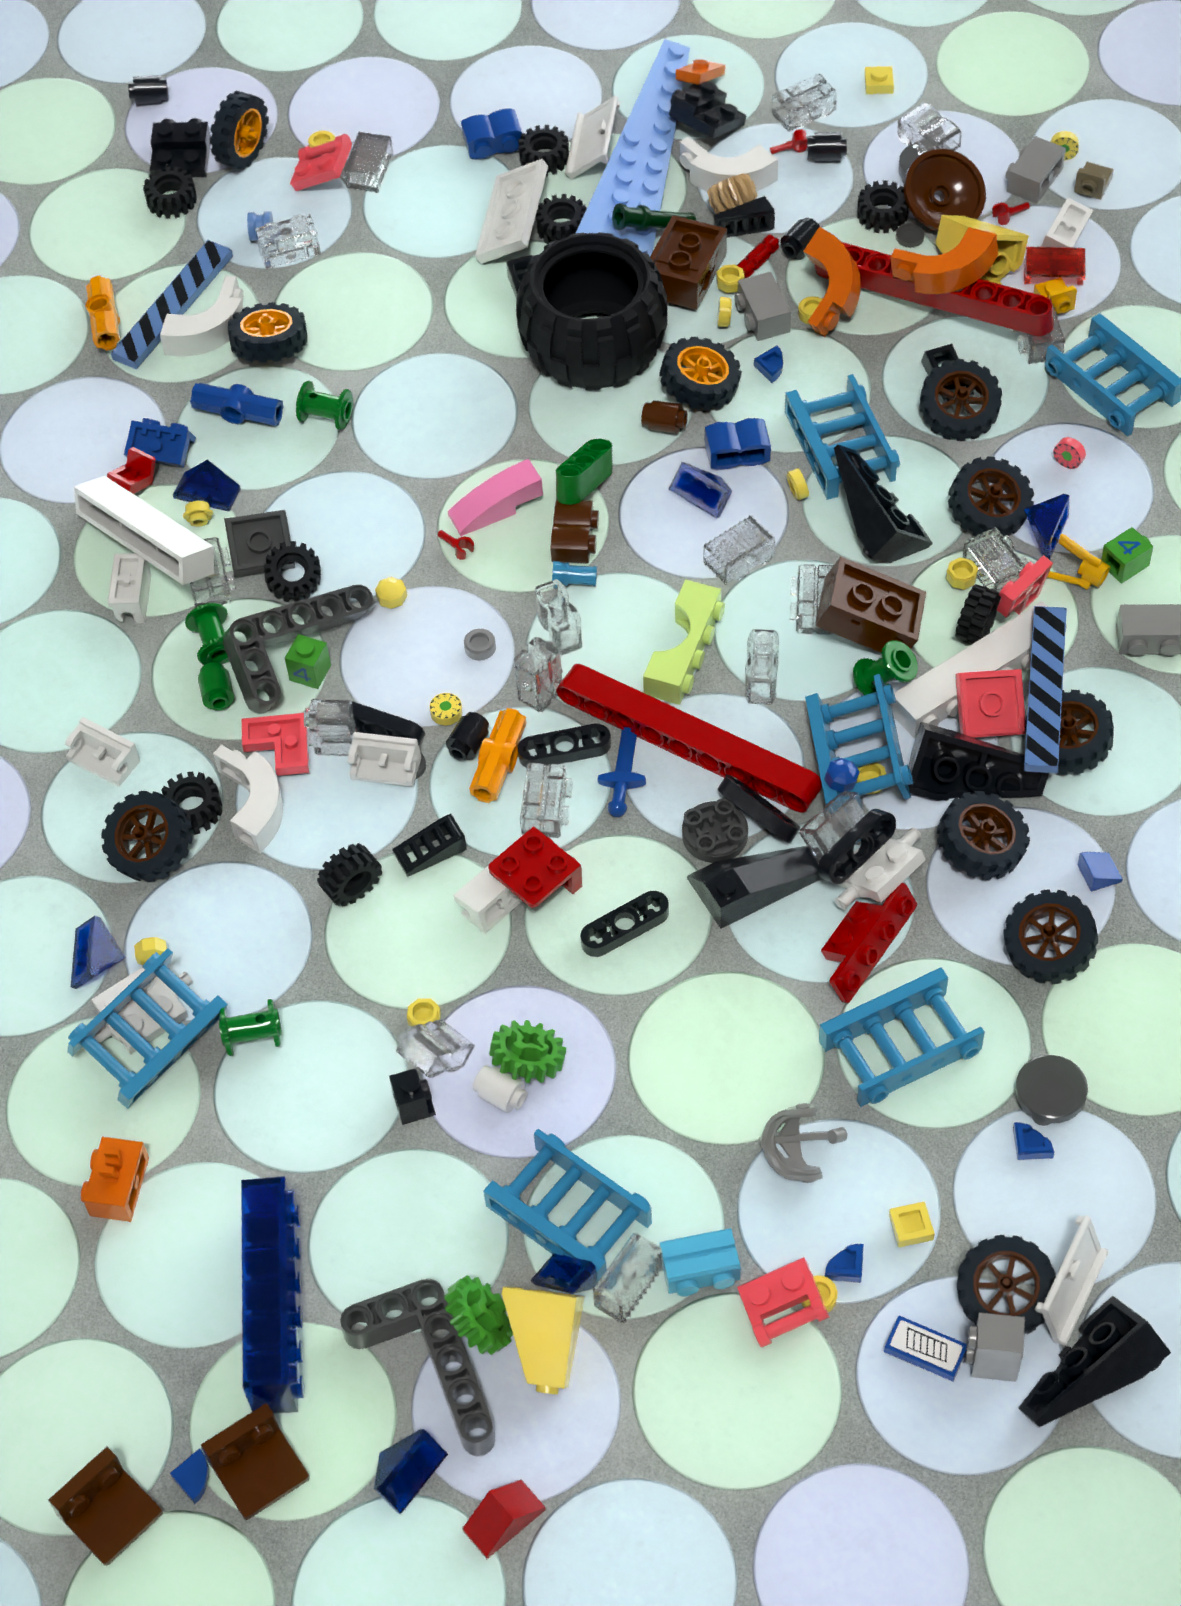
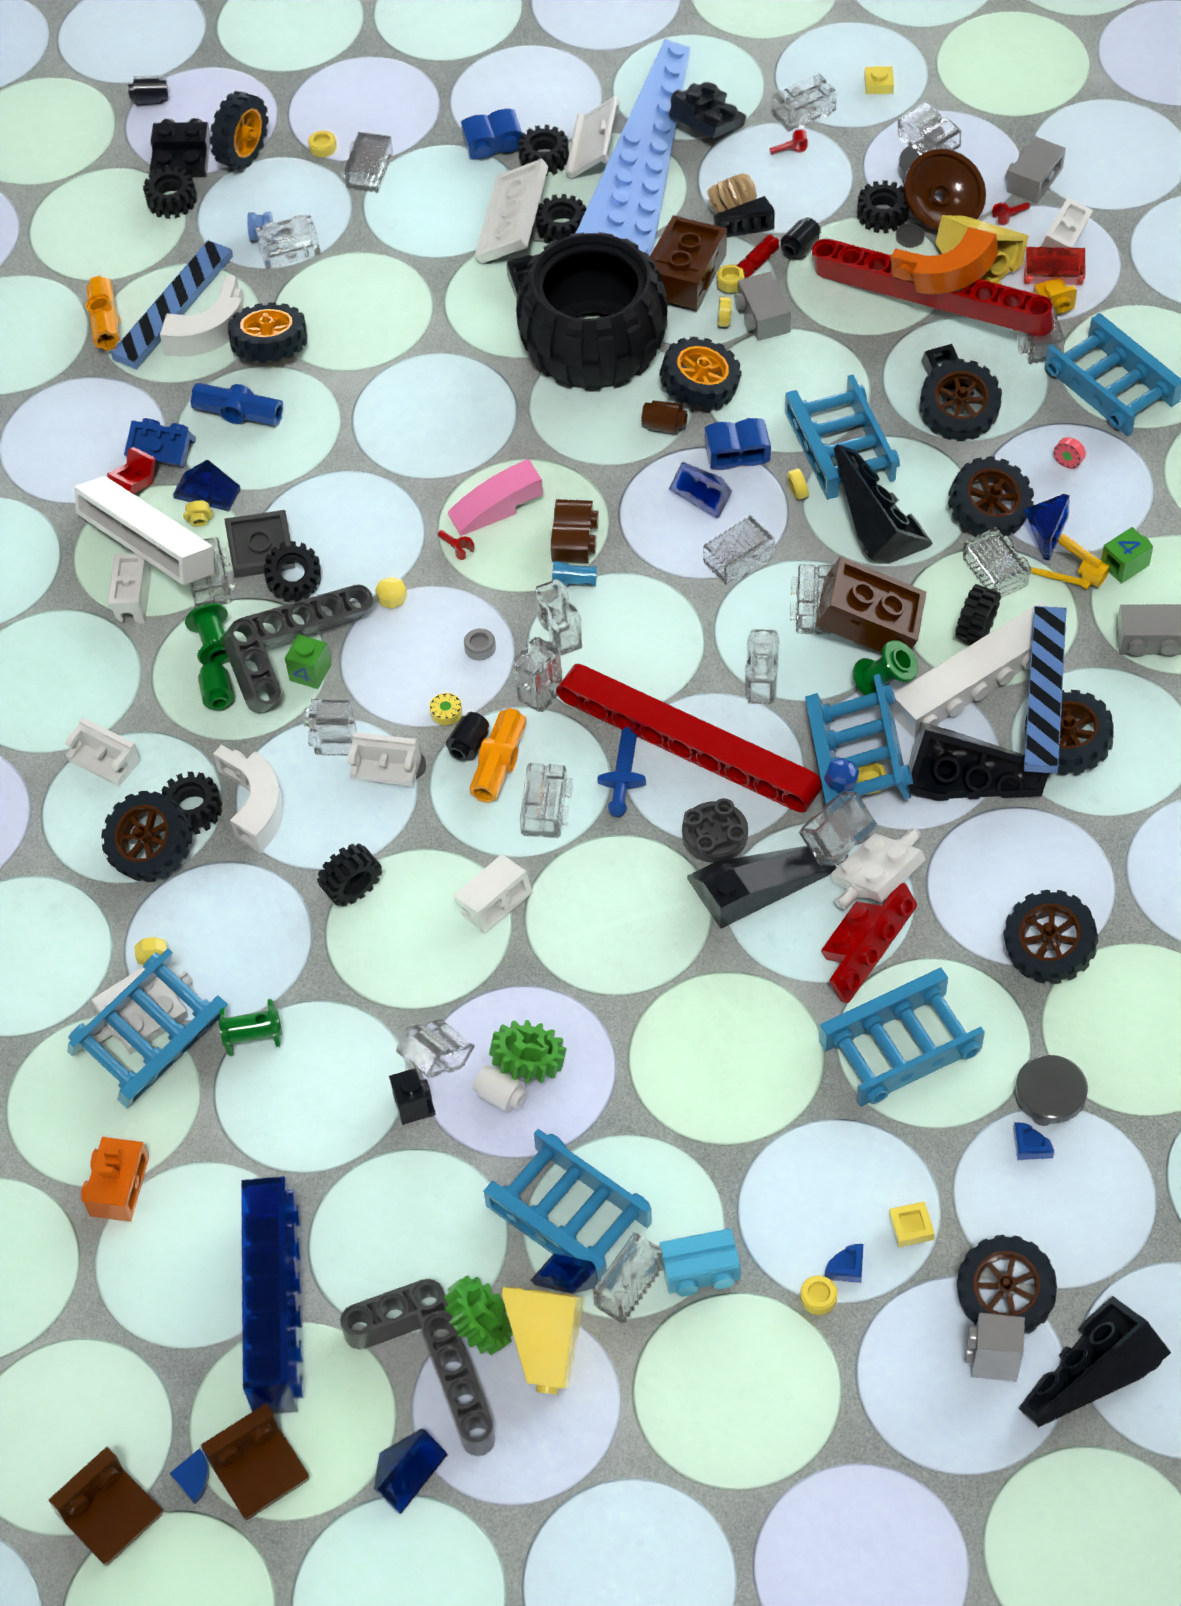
clear blue slope [70,915,126,989] -> none
coral plate [241,713,309,776] -> none
coral plate [290,134,352,191] -> none
green hose [296,380,353,430] -> none
black beam [334,700,425,745] -> none
black slope [392,813,467,877] -> none
light yellow tile [407,998,441,1033] -> none
red slope [462,1480,546,1559] -> none
red bracket [488,826,582,908] -> none
black beam [518,723,611,769] -> none
green beam [556,439,612,505] -> none
black beam [580,891,669,957] -> none
dark green pin [612,203,696,231] -> none
yellowish green arch [643,579,725,705] -> none
orange plate [675,59,725,85] -> none
white arch [679,137,778,192] -> none
black beam [717,774,800,843] -> none
coral plate [737,1257,830,1348] -> none
blue tile [754,346,783,383] -> none
light grey helmet [759,1103,847,1183] -> none
light yellow tile [798,296,822,325] -> none
orange arch [803,227,861,337] -> none
black brick [807,132,847,162] -> none
black beam [818,809,896,884] -> none
tile [884,1315,966,1382] -> none
black wheel [937,791,1030,880] -> none
light yellow tile [946,557,978,590] -> none
coral plate [955,669,1026,738] -> none
coral plate [997,555,1053,617] -> none
white door [1035,1215,1109,1346] -> none
light yellow tile [1050,131,1079,160] -> none
dark tan bracket [1074,162,1114,200] -> none
slope [1077,852,1123,892] -> none

